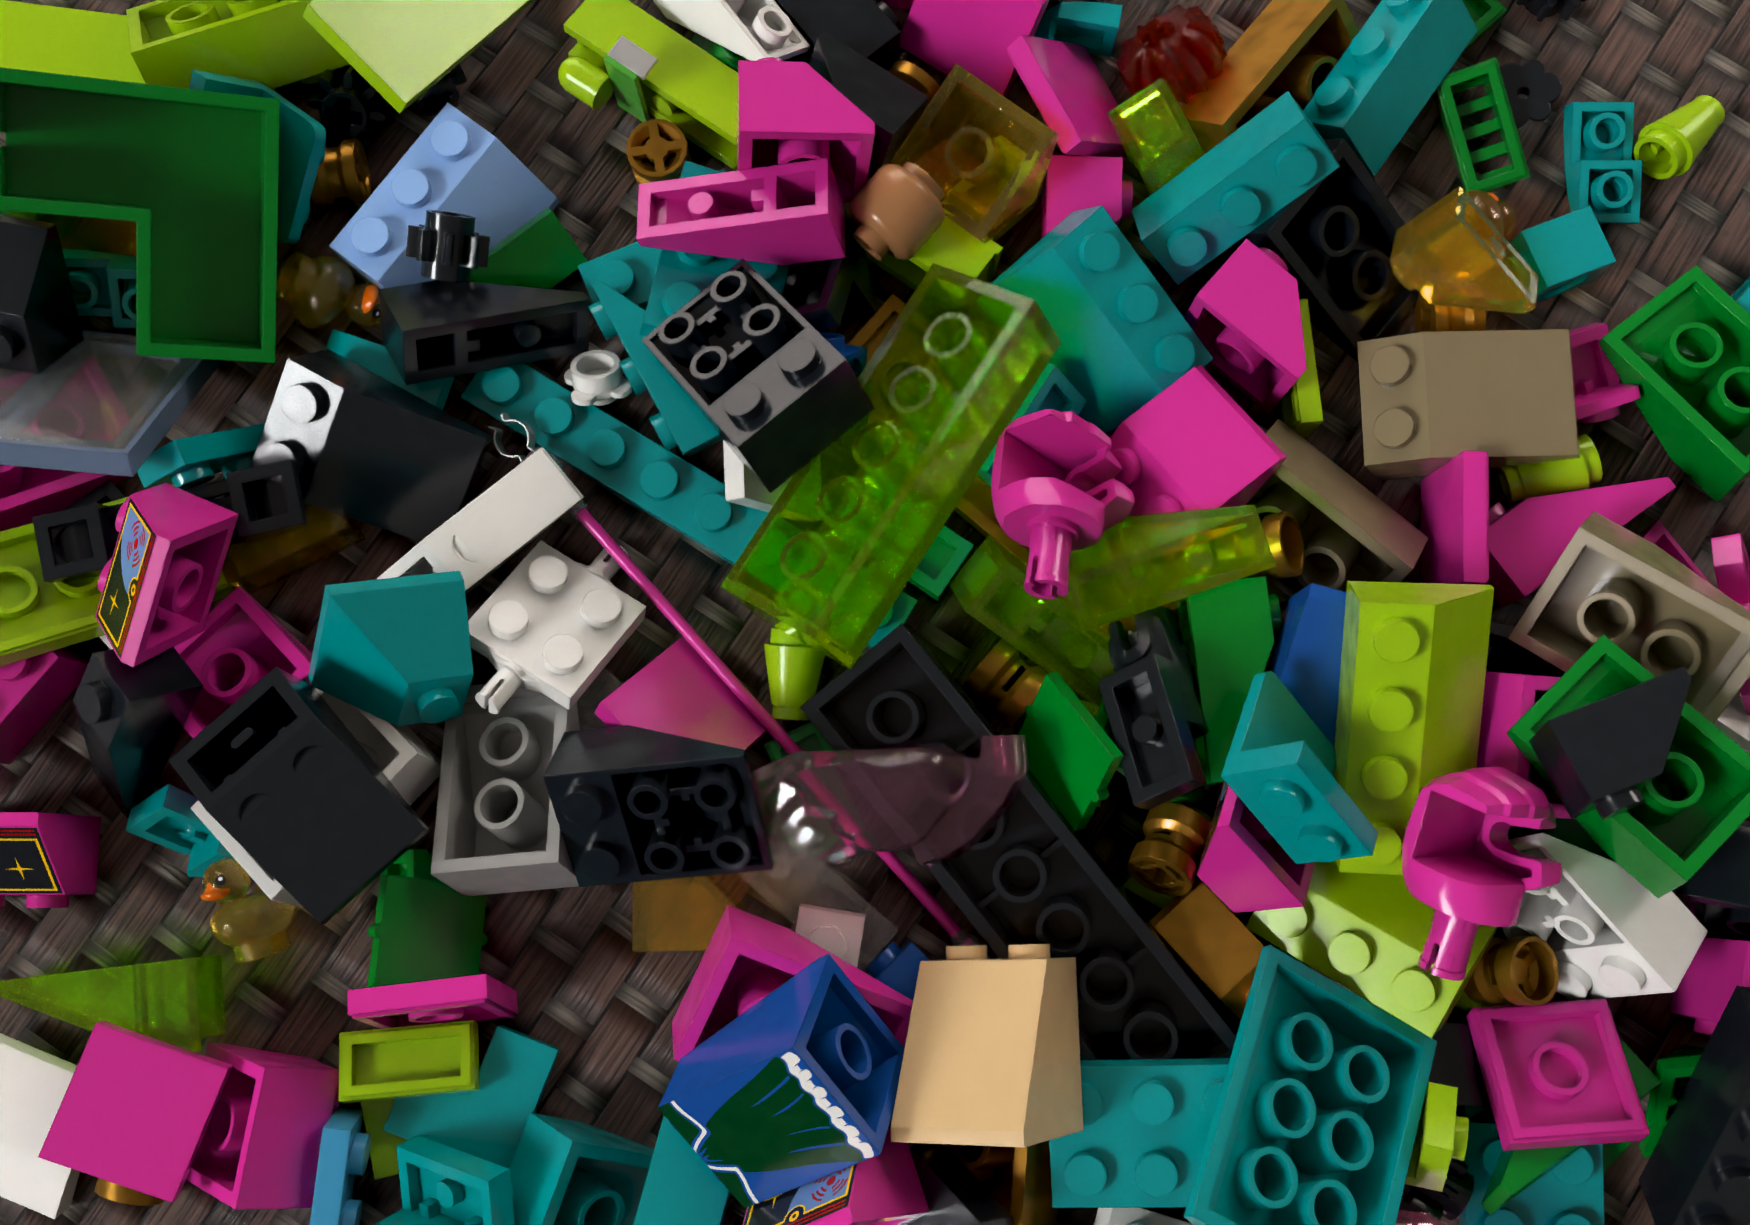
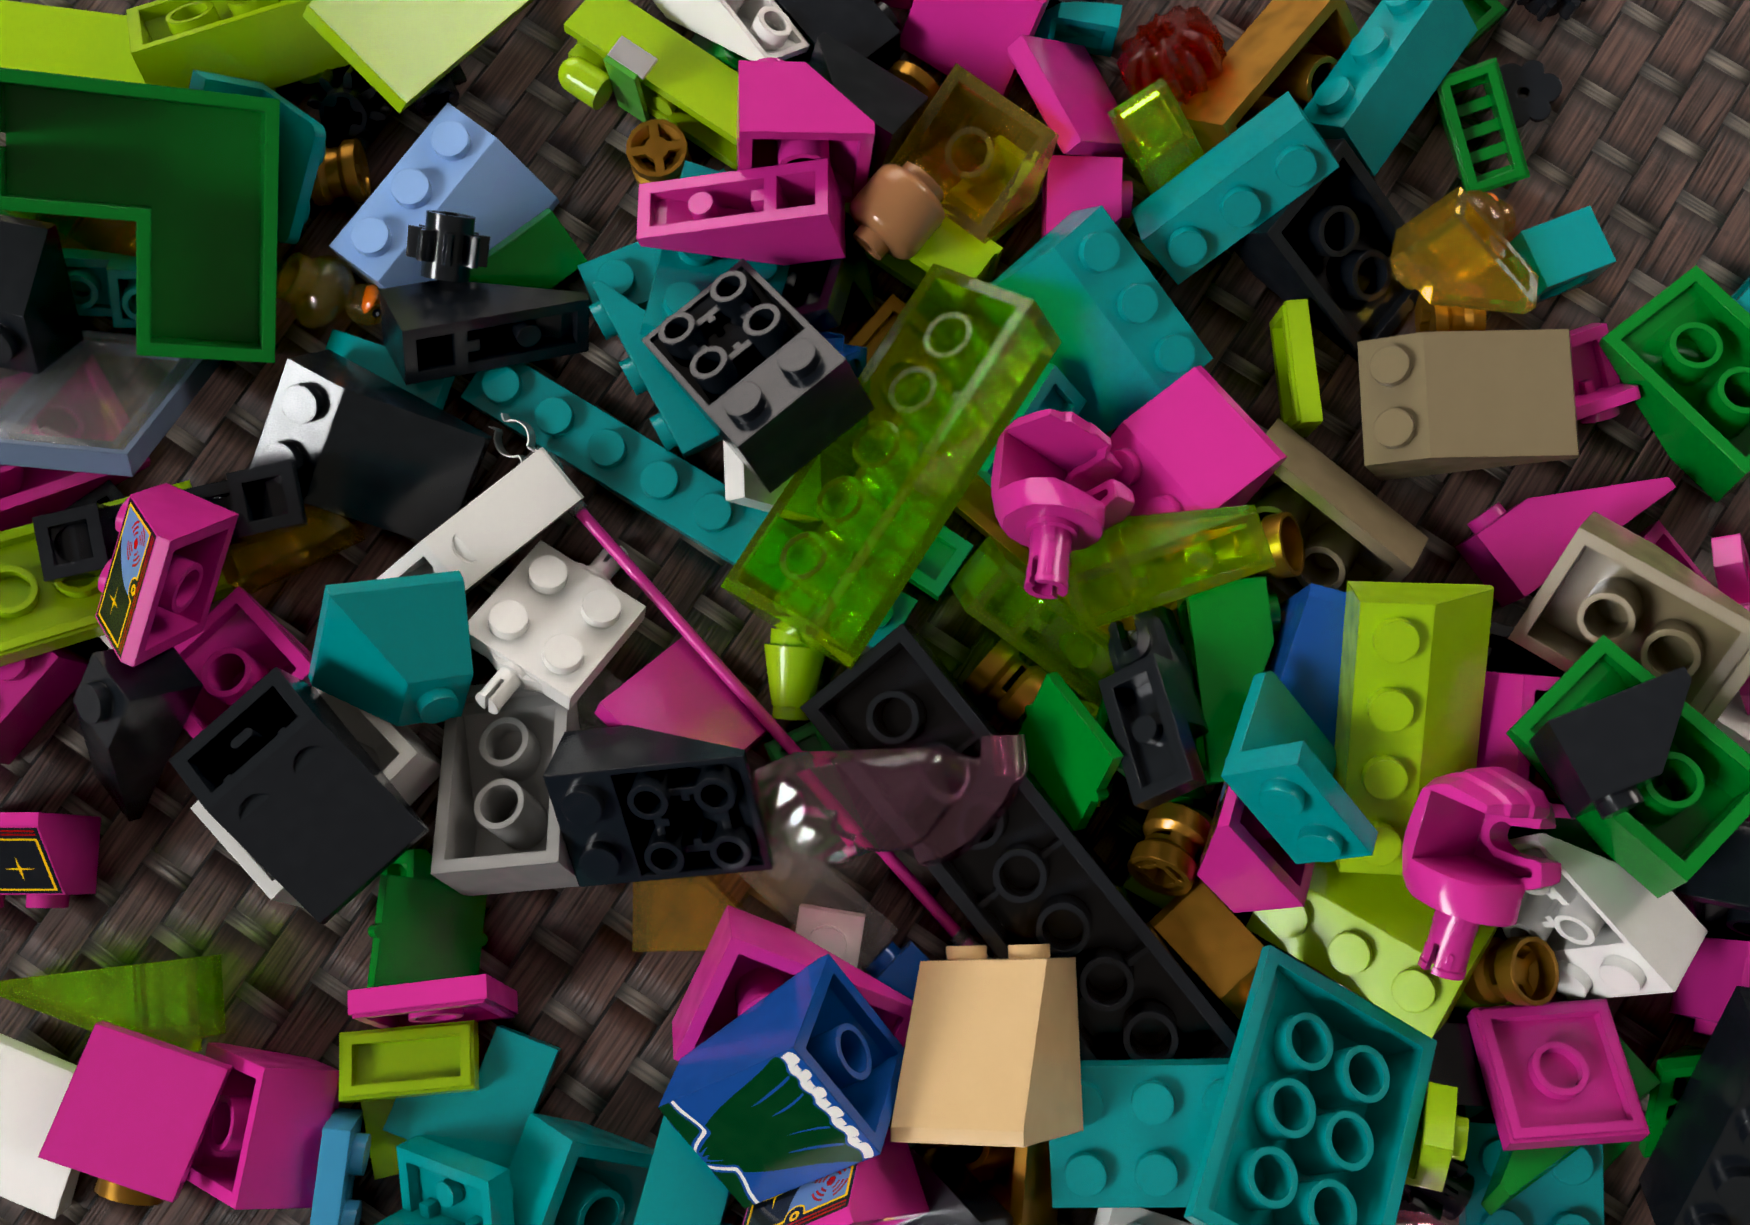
teal slope [126,784,250,877] -> none
teal plate [137,423,265,490] -> none
clear yellow animal [200,858,295,963] -> none
white plate [564,350,633,406] -> none
dark pink slope [1184,238,1307,414] -> none
dark pink tile [1420,451,1489,585] -> none
lime cone [1497,434,1603,503] -> none
teal slope [1563,102,1642,224] -> none
lime cone [1633,95,1725,180] -> none

